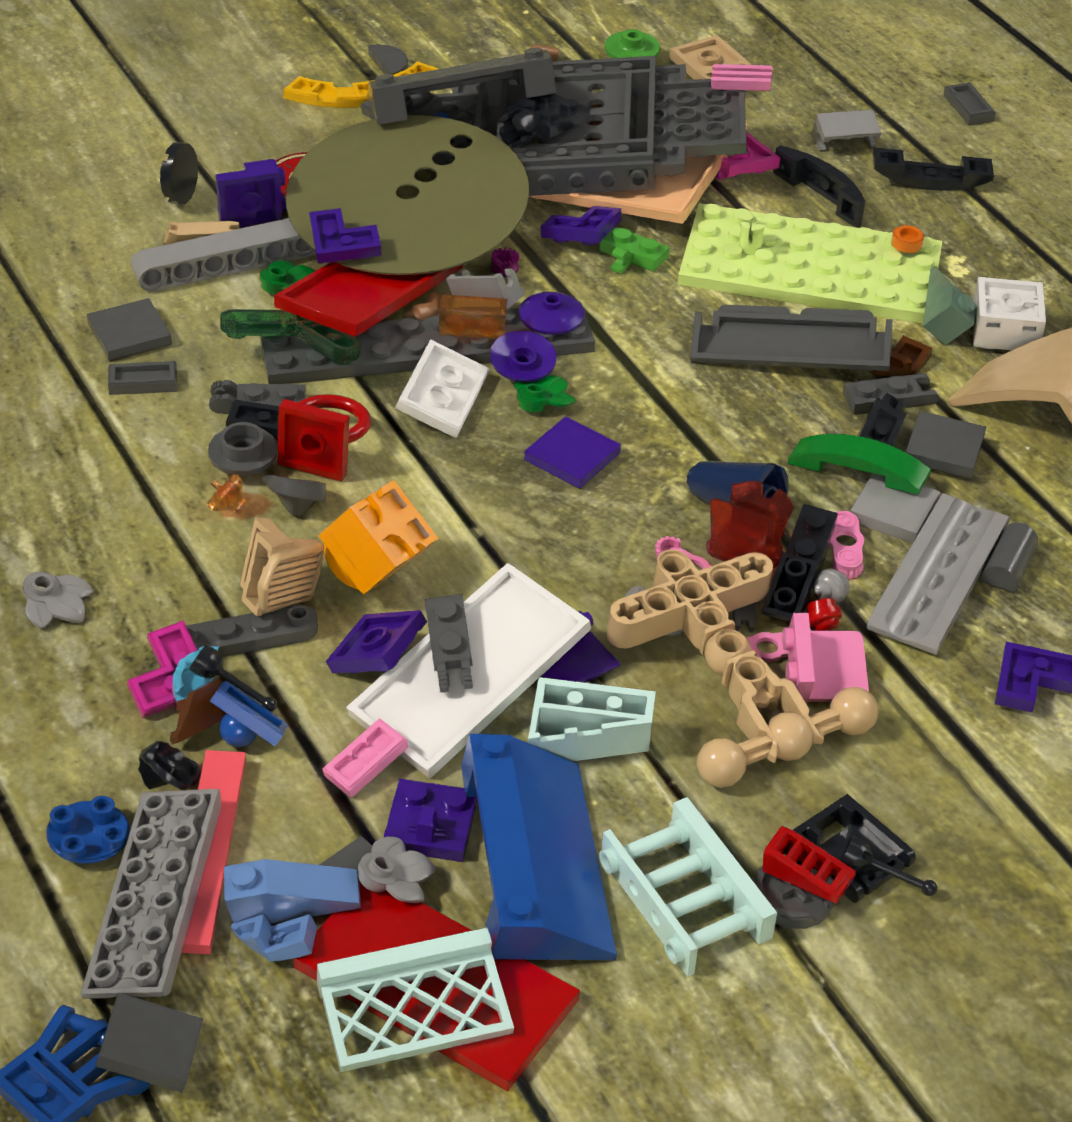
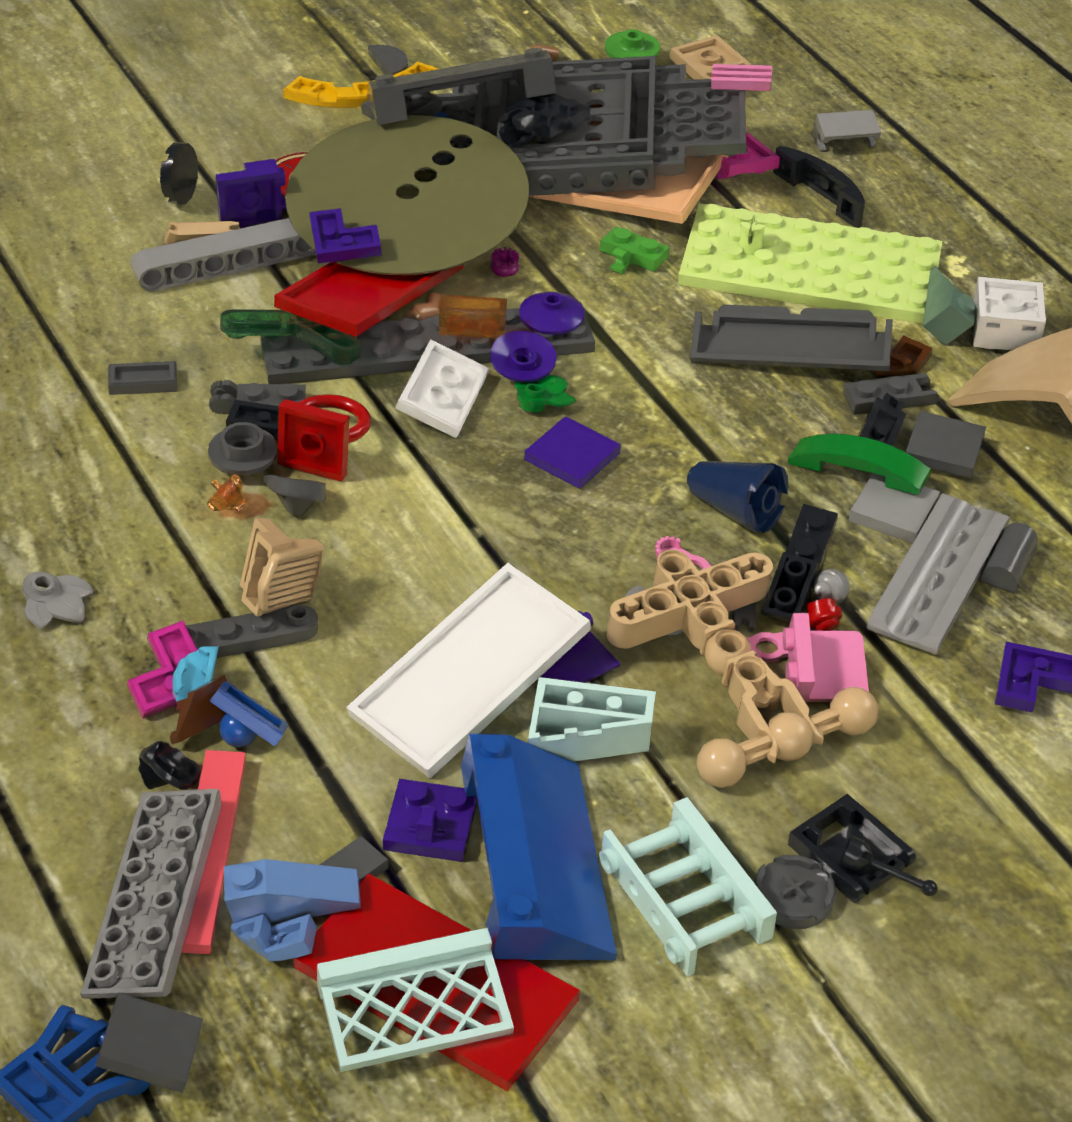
blue dish [46,796,130,864] -> none
dark grey tile [87,298,172,361] -> none
black hinge [189,644,277,712] -> none
green plate [259,260,316,294] -> none
light orange piece [318,480,438,595] -> none
bright pink plate [322,718,409,798] -> none
dark purple hinge [326,610,427,674] -> none
light grey plate [358,837,435,903] -> none
dark grey hinge [425,594,473,693] -> none
light grey hinge [446,269,525,310] -> none
dark purple plate [540,206,622,245] -> none
clear red piece [706,481,795,568] -> none
red slope [762,826,856,904] -> none
bright pink piece [829,511,864,580] -> none
black slope [873,147,994,191] -> none
orange tile [891,225,924,253] -> none
dark grey tile [943,82,996,125] -> none

